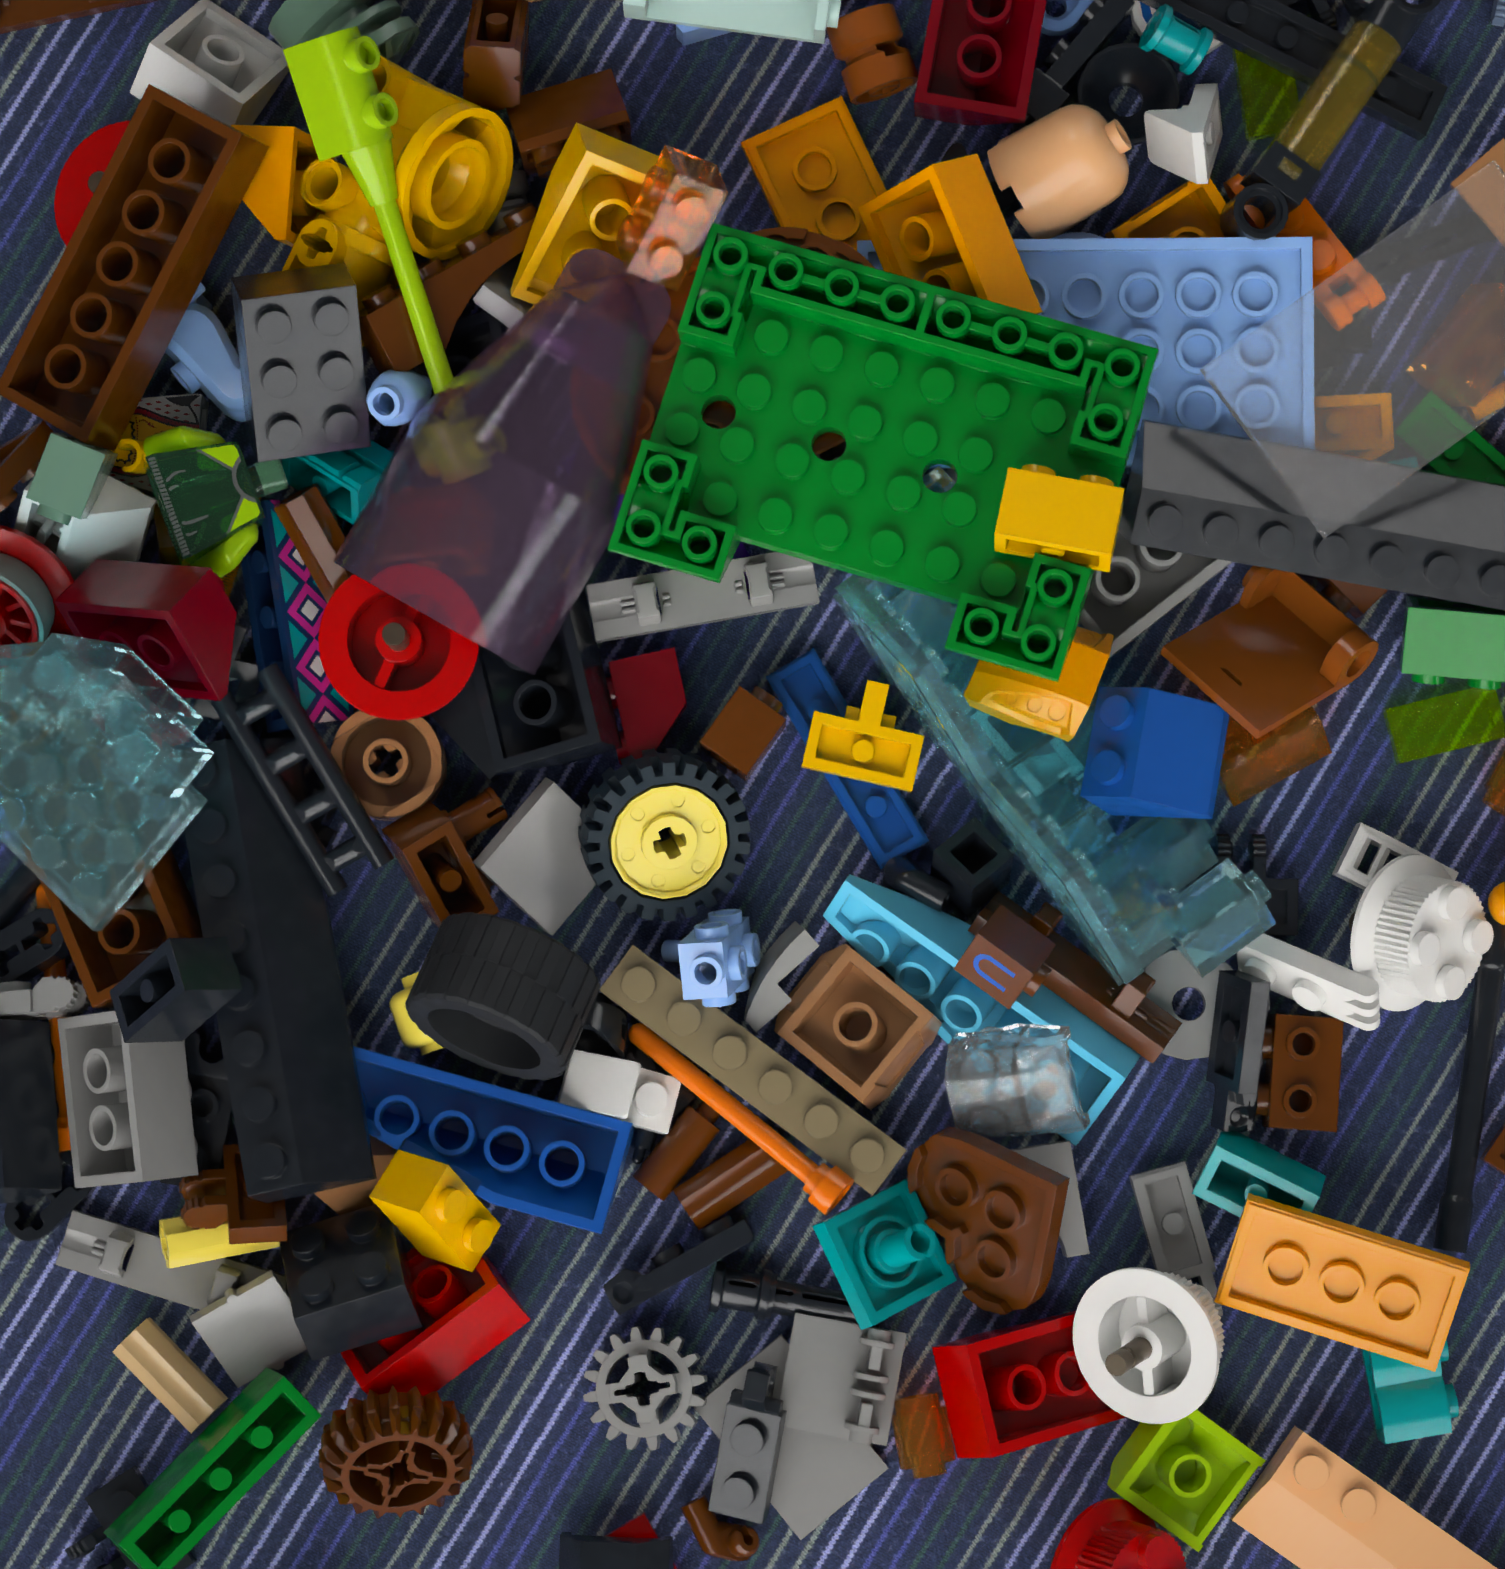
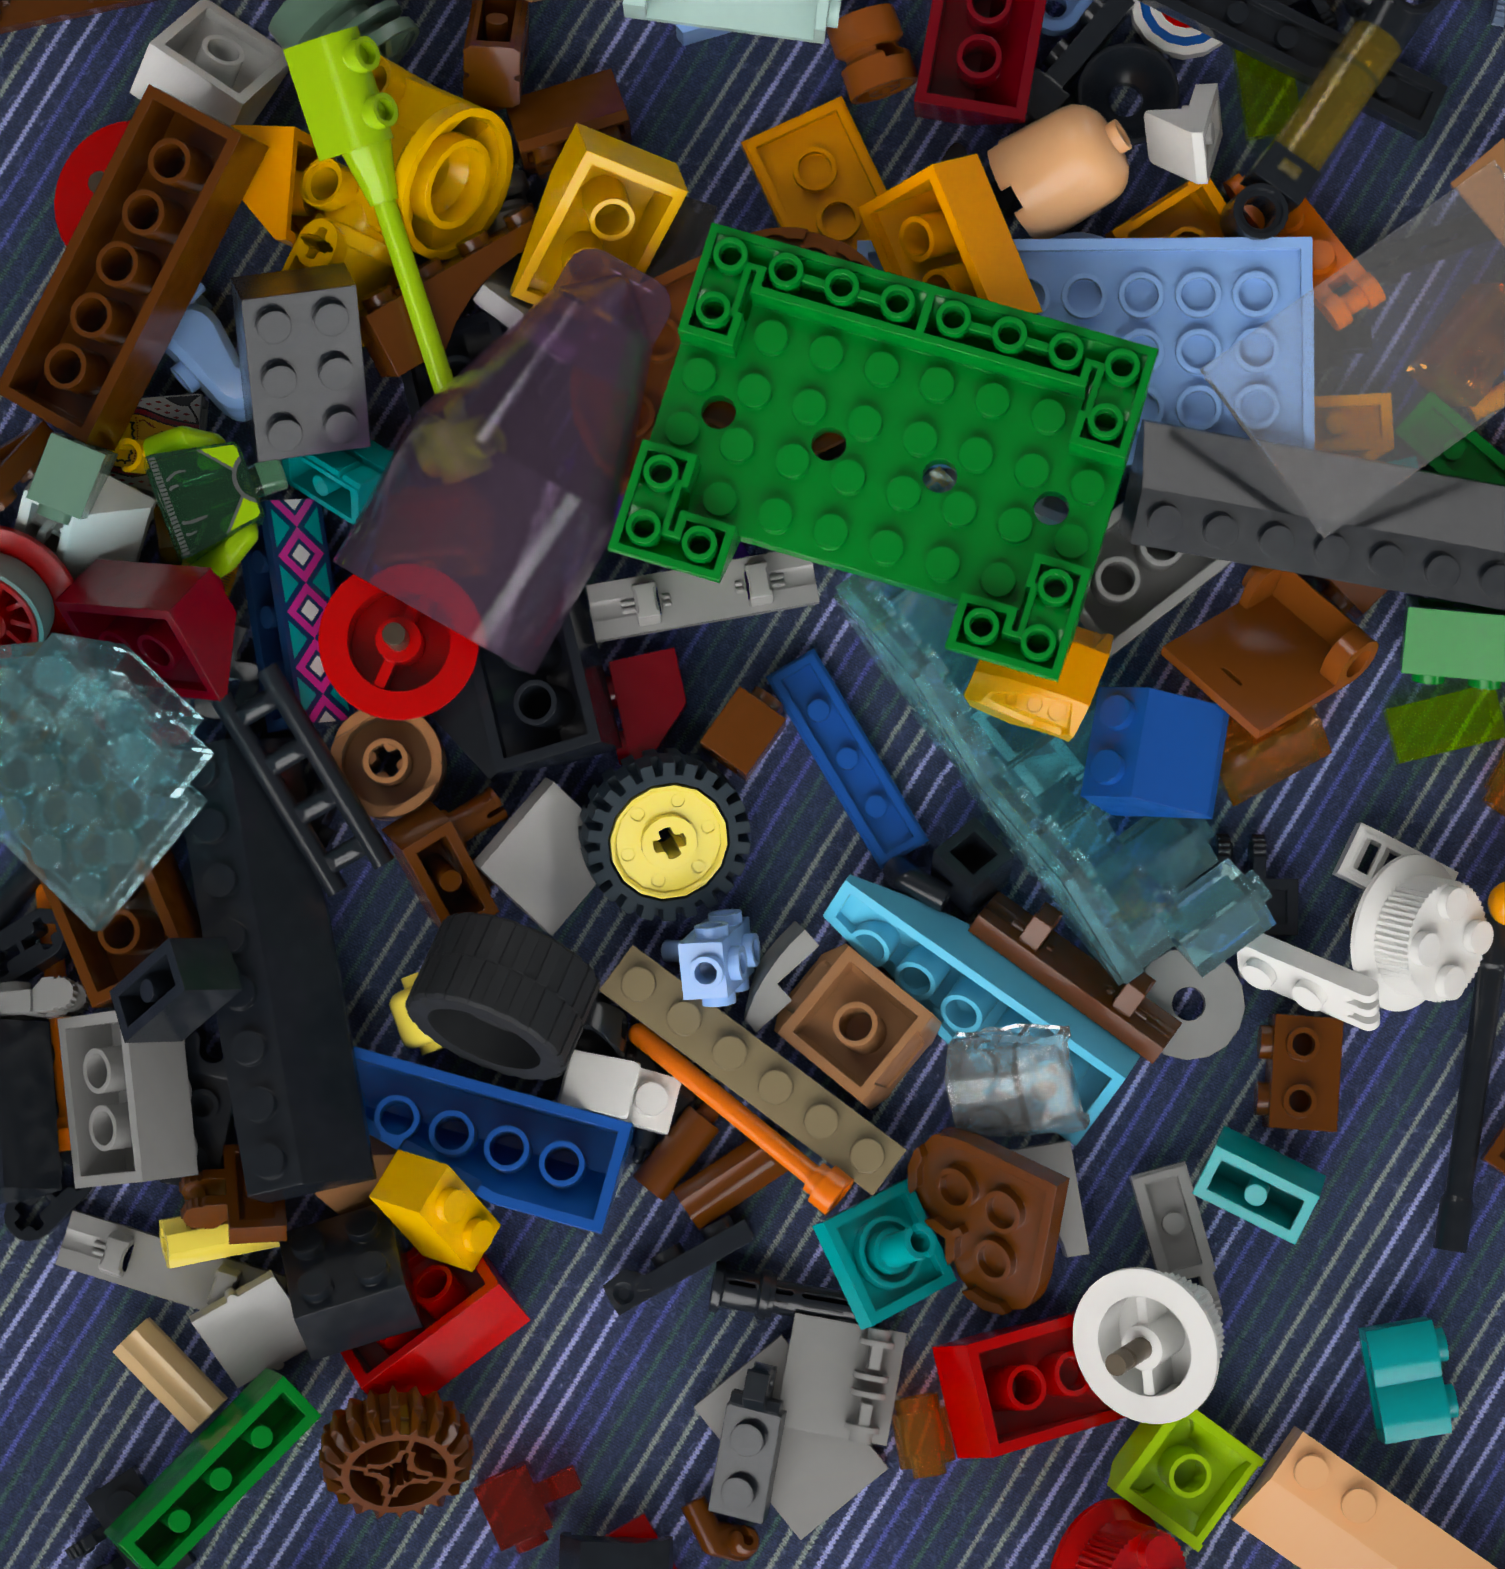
reddish brown axle [273,482,365,604] -> none
light blue plant [366,370,432,426] -> none
light grey gear [583,1326,708,1450] -> none
clear orange brick [615,144,728,291] -> none
yellow hinge [801,680,924,792] -> none
reddish brown brick [954,904,1057,1009] -> none
yellow brick [994,464,1125,573] -> none
teal bush [1139,4,1214,75] -> none
black hinge [1206,970,1271,1132] -> none
light orange tile [1214,1193,1470,1372] -> none
none -> clear red brick [473,1459,582,1554]

